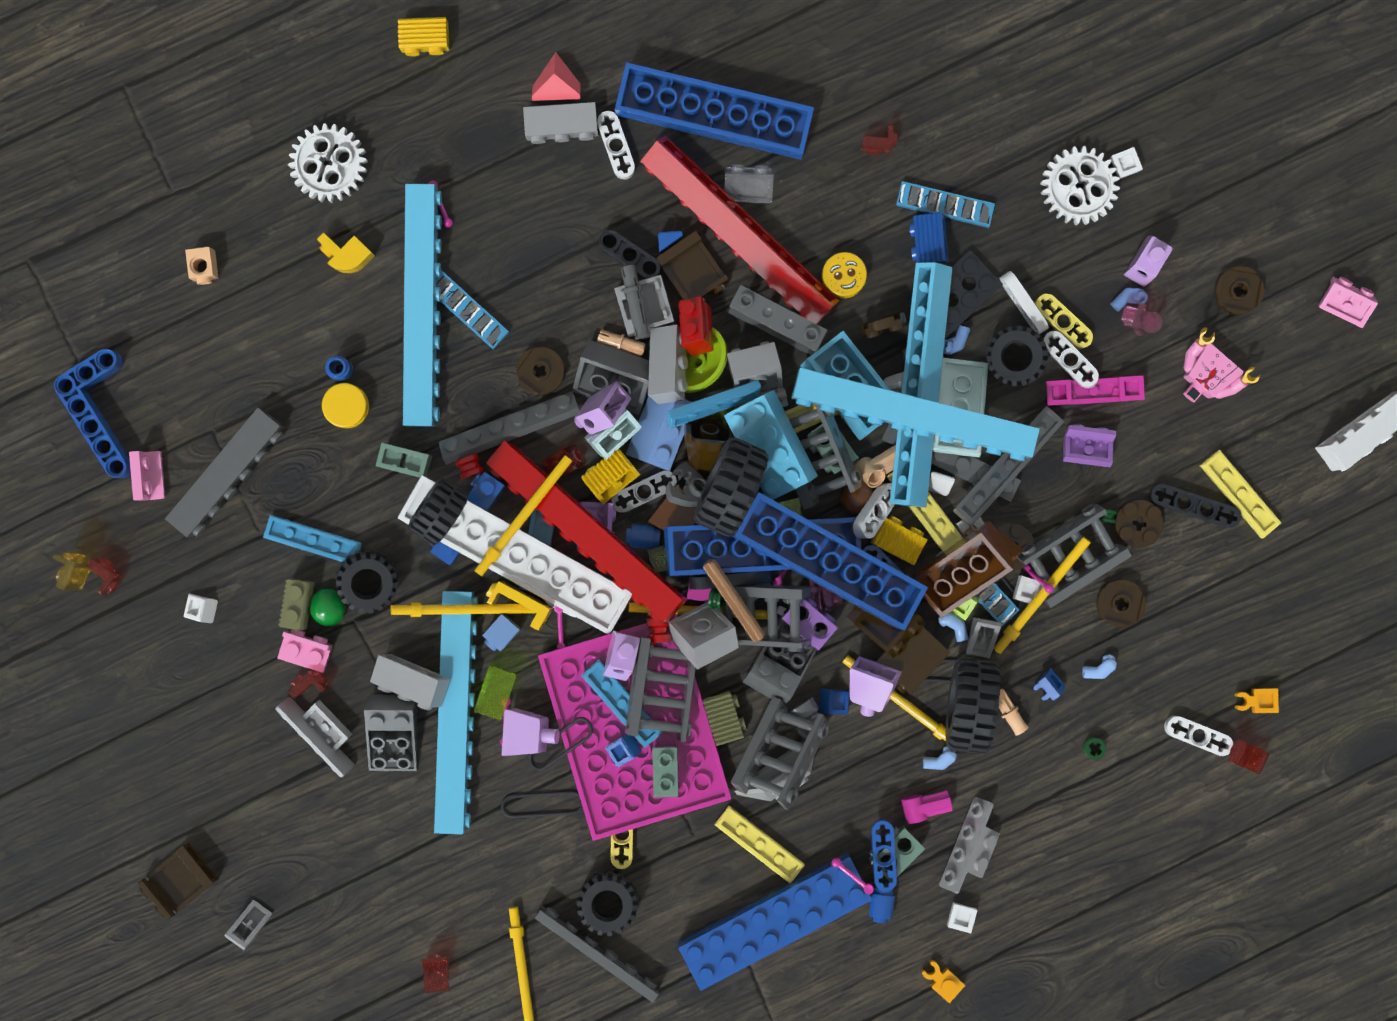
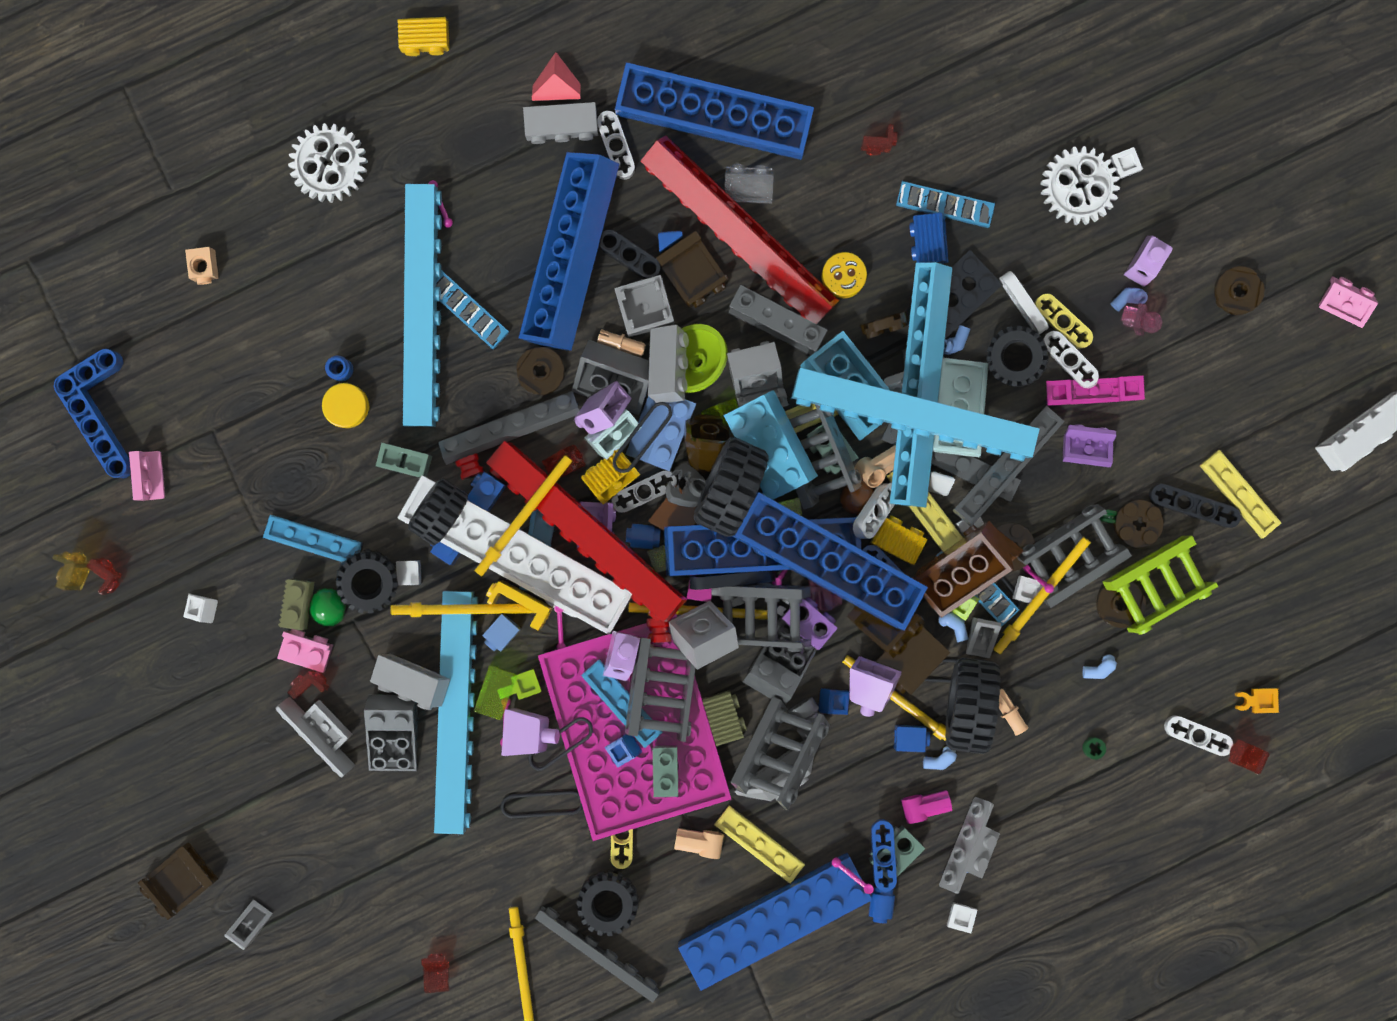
dark grey brick [165,408,285,537] -> none
yellow brick [317,233,375,273] -> none
dark grey pin [620,265,651,339] -> none
dark azure tile [666,380,761,428] -> none
red brick [679,296,714,356] -> none
medium nougat axle [703,559,765,642] -> none
dark green bush [708,588,726,610] -> none
light orange plate [921,959,965,1003] -> none
blue tile [1033,668,1066,700] -> none
bright pink torso [1183,328,1261,403] -> none
none -> white slope [396,560,421,585]
none -> lime plate [497,669,542,700]
none -> blue brick [519,152,619,351]
none -> black piece [613,402,672,473]
none -> light nougat piece [674,828,724,859]
none -> blue brick [894,725,930,752]
none -> lime fence [1103,536,1218,635]

